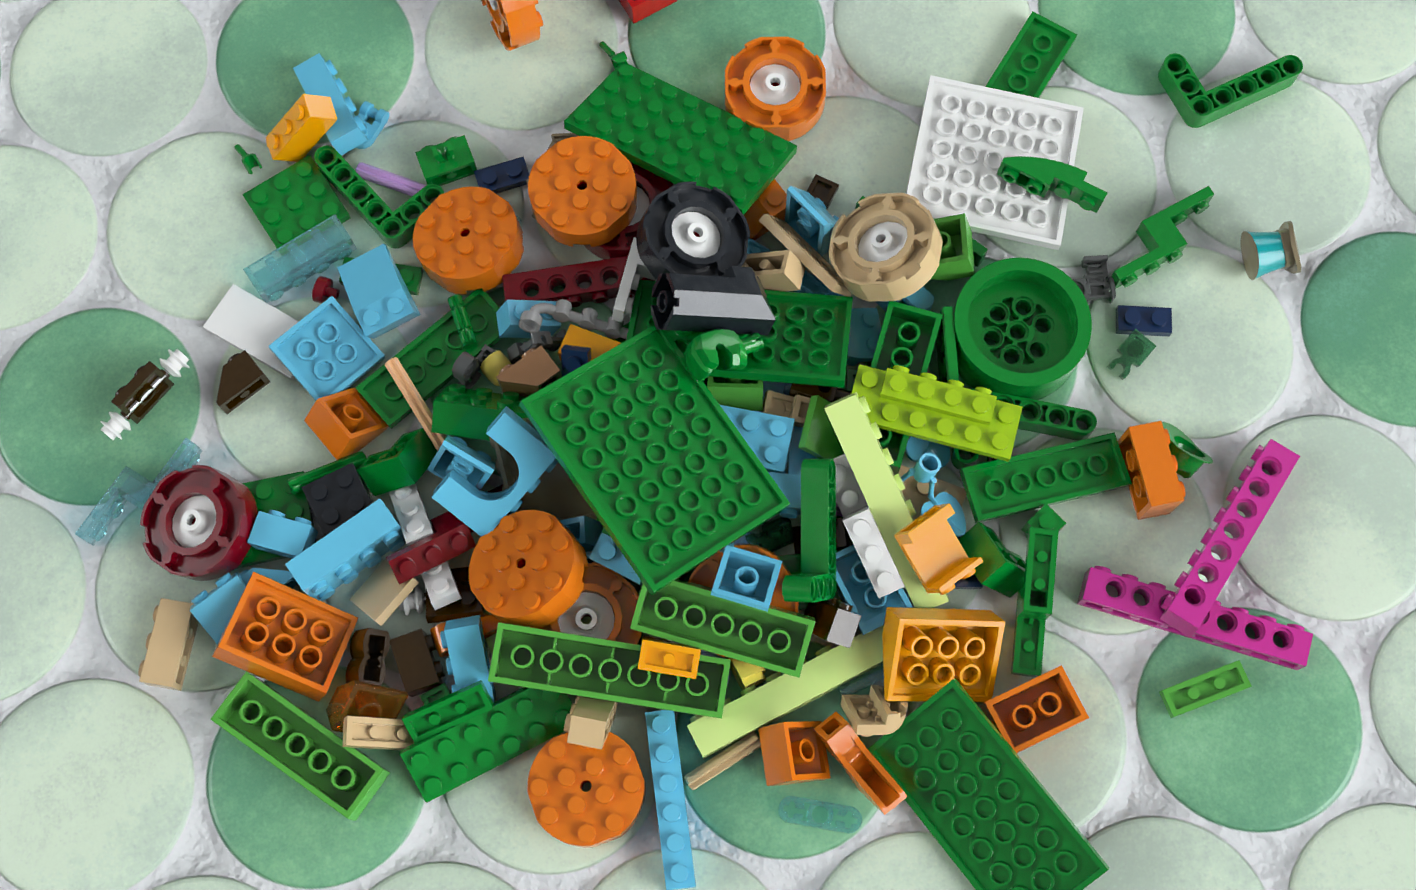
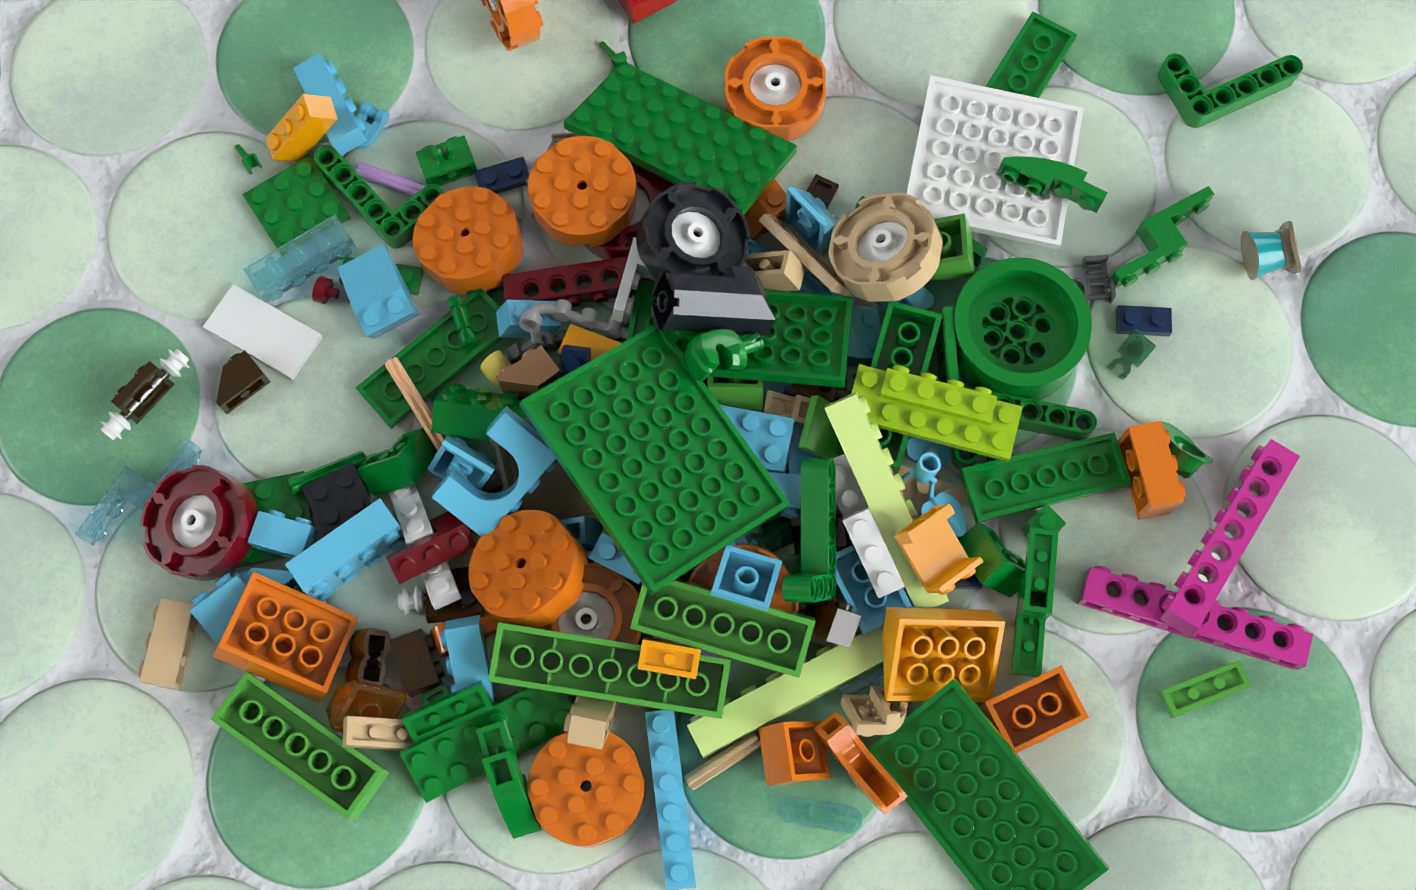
medium azure plate [268,296,385,401] -> none
orange slope [304,387,389,460] -> none
tan tile [349,558,419,626] -> none
dark grey piece [452,344,495,389] -> none
light yellow piece [728,658,766,691] -> none
none -> green slope [475,719,542,839]

